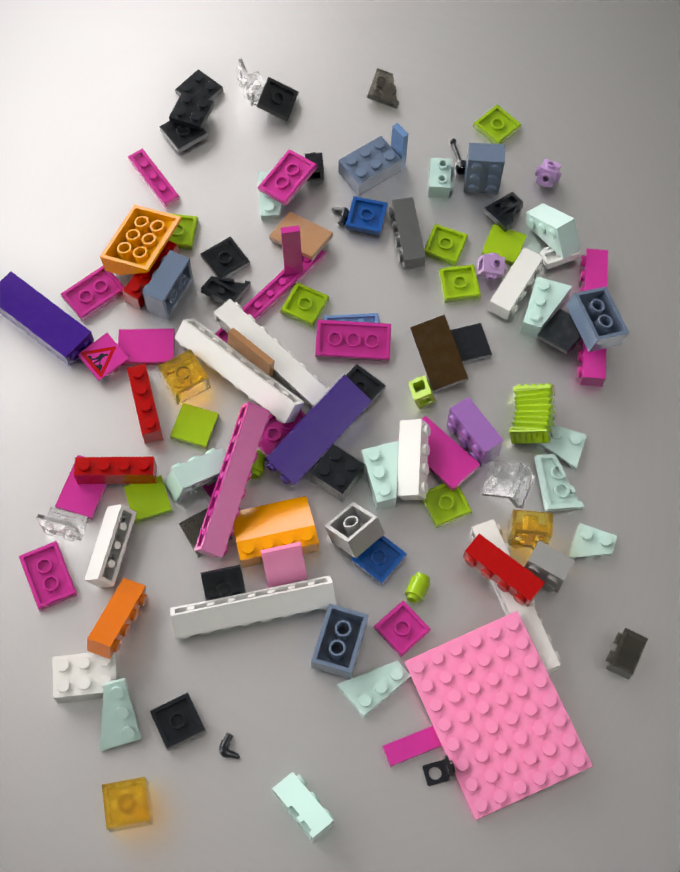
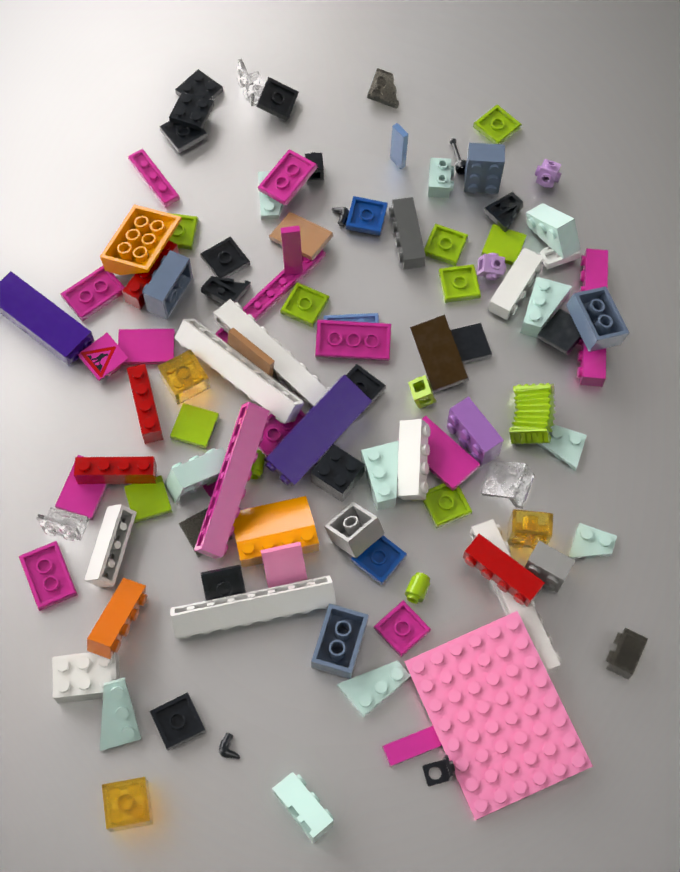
sand blue brick [338,136,402,196] -> none
light aqua wing [534,454,585,512] -> none

